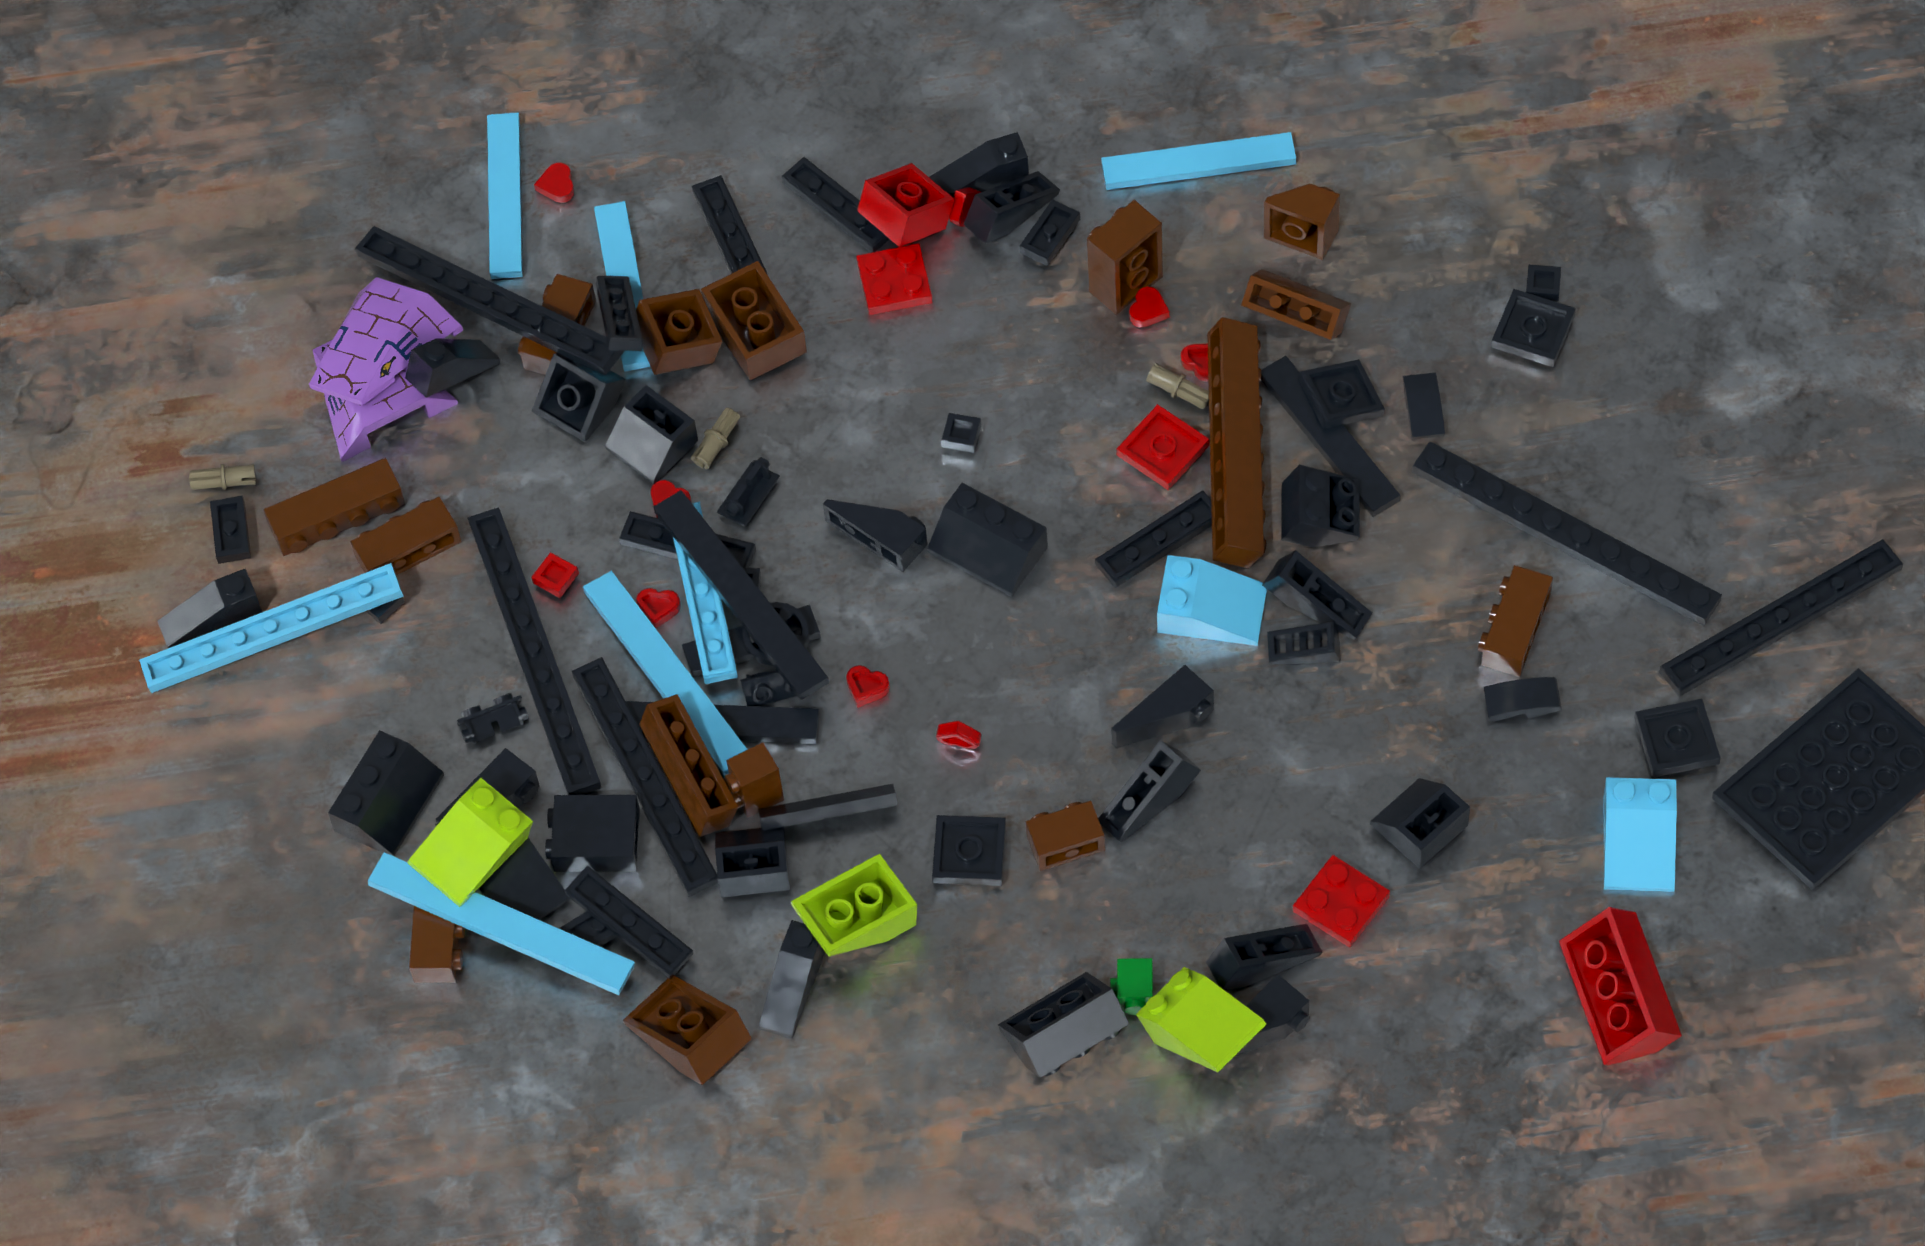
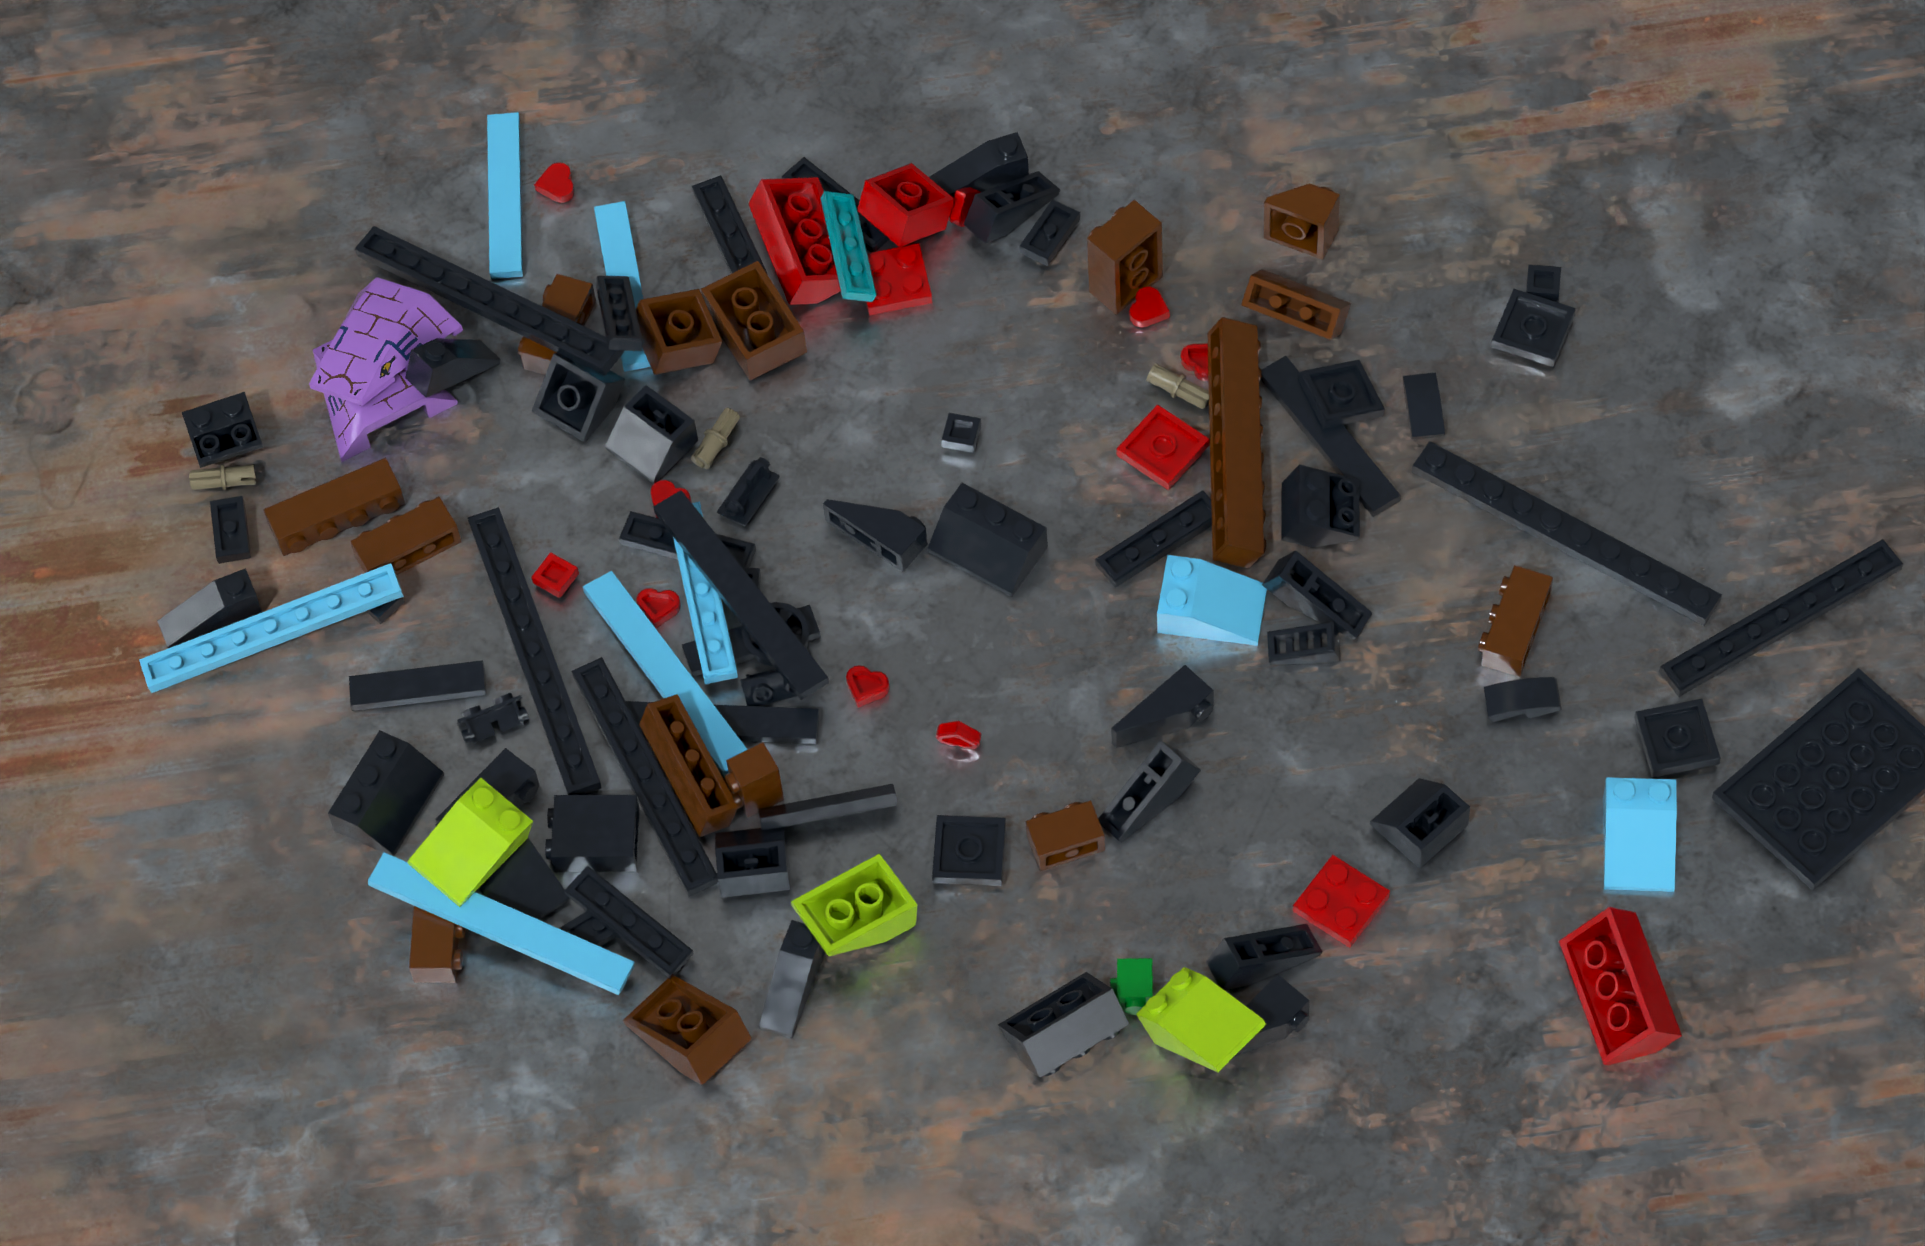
medium azure tile [1101,132,1296,190] -> none
none -> black slope [182,392,263,468]
none -> black tile [349,660,486,711]
none -> red slope [748,177,841,305]
none -> teal tile [820,191,877,302]

